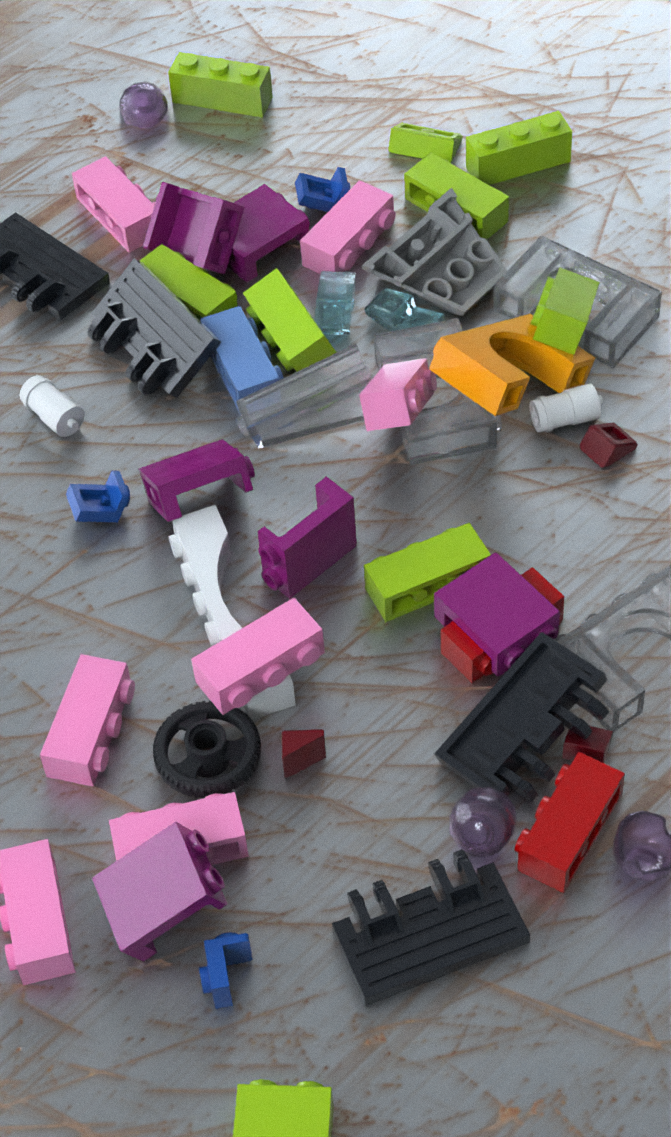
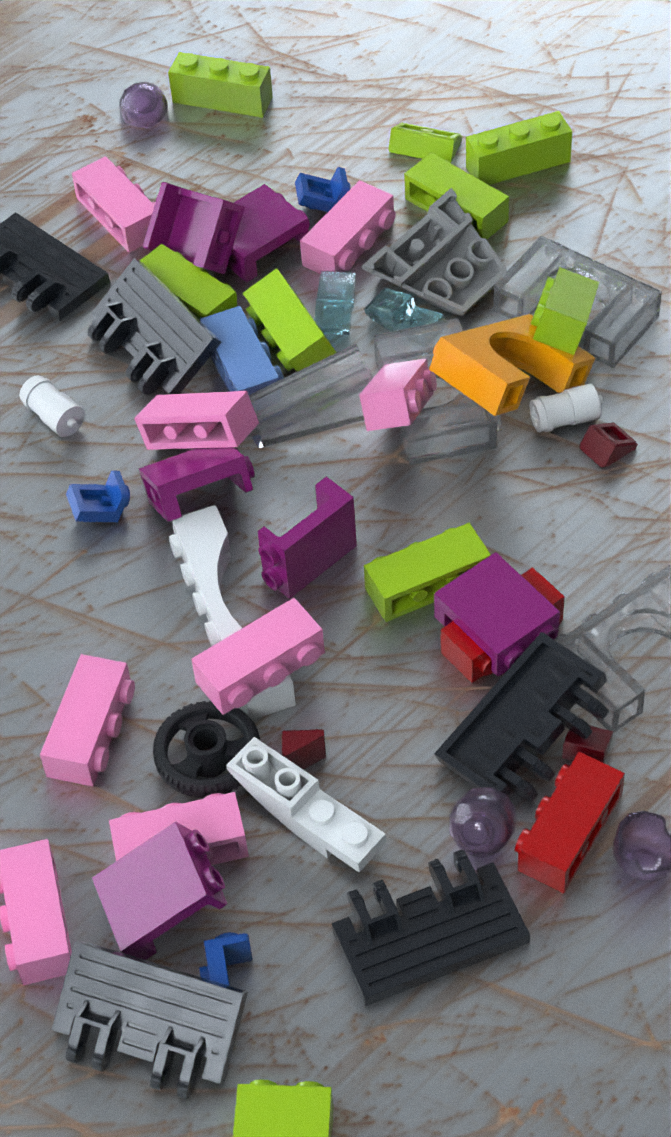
none -> hinge [52,940,248,1099]
none -> bright pink brick [134,391,259,450]
none -> white slope [226,737,387,872]

